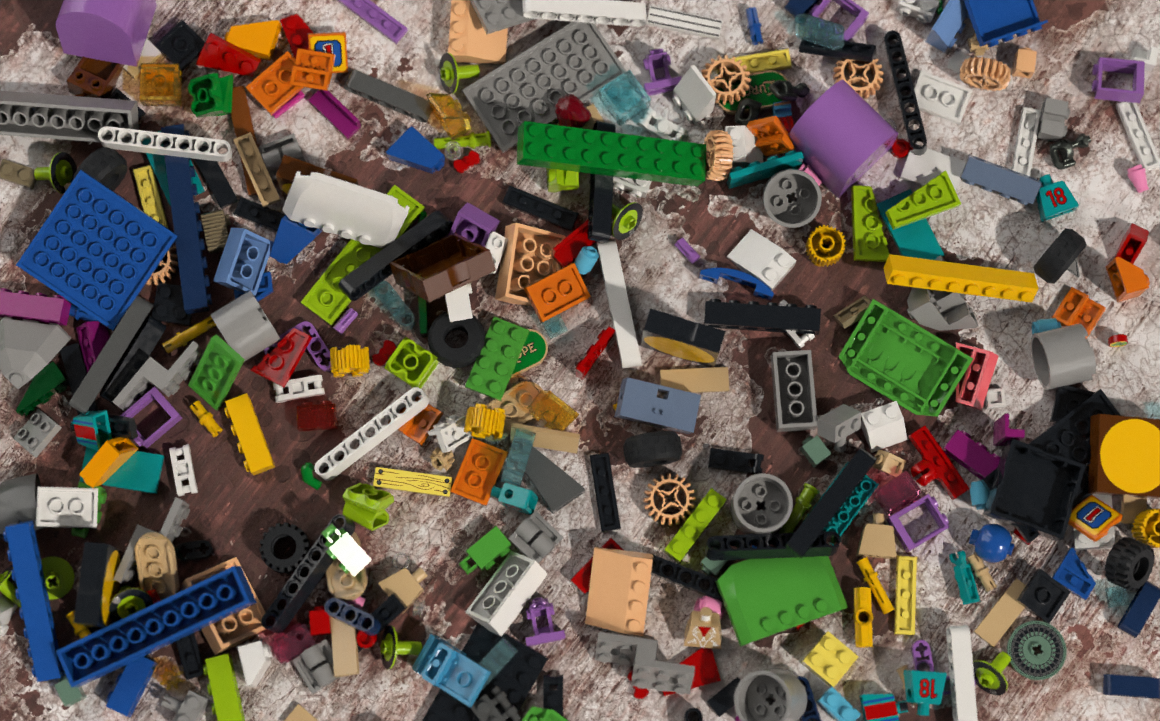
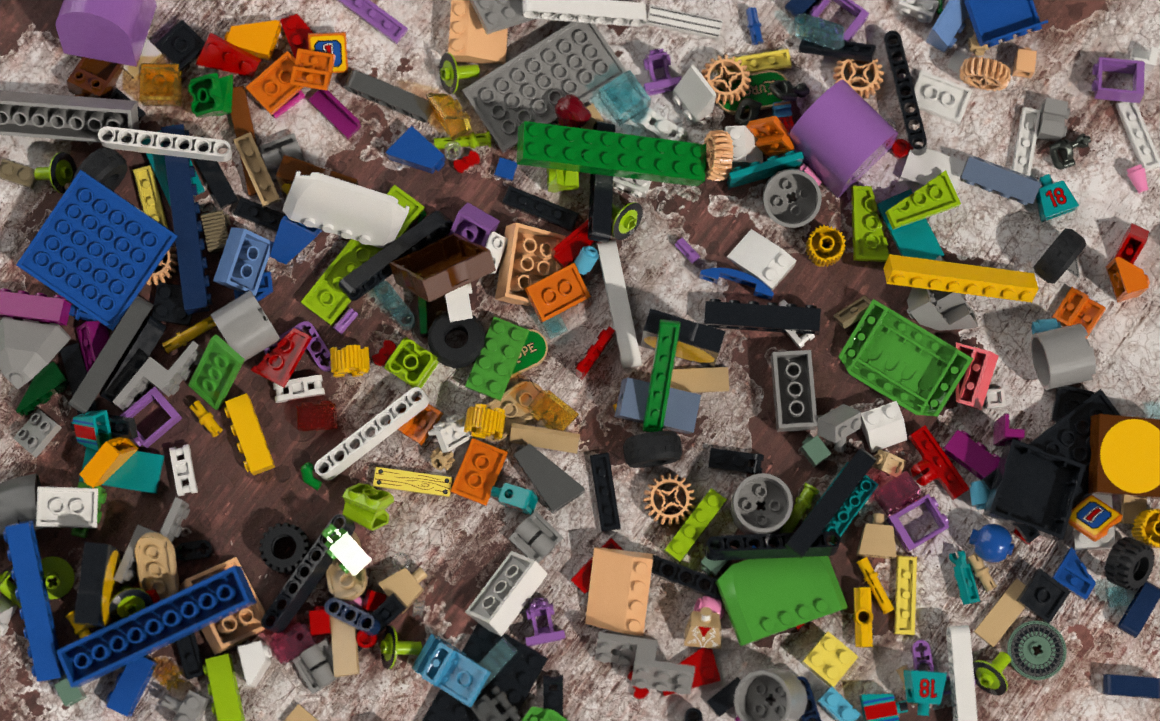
bright green brick [459,526,512,575] -> none
clear light blue beam [501,428,536,487] -> none
red tile [1108,334,1128,347] -> none
none -> red tile [362,590,386,612]
none -> blue tile [494,157,518,181]
none -> green tile [642,319,680,432]

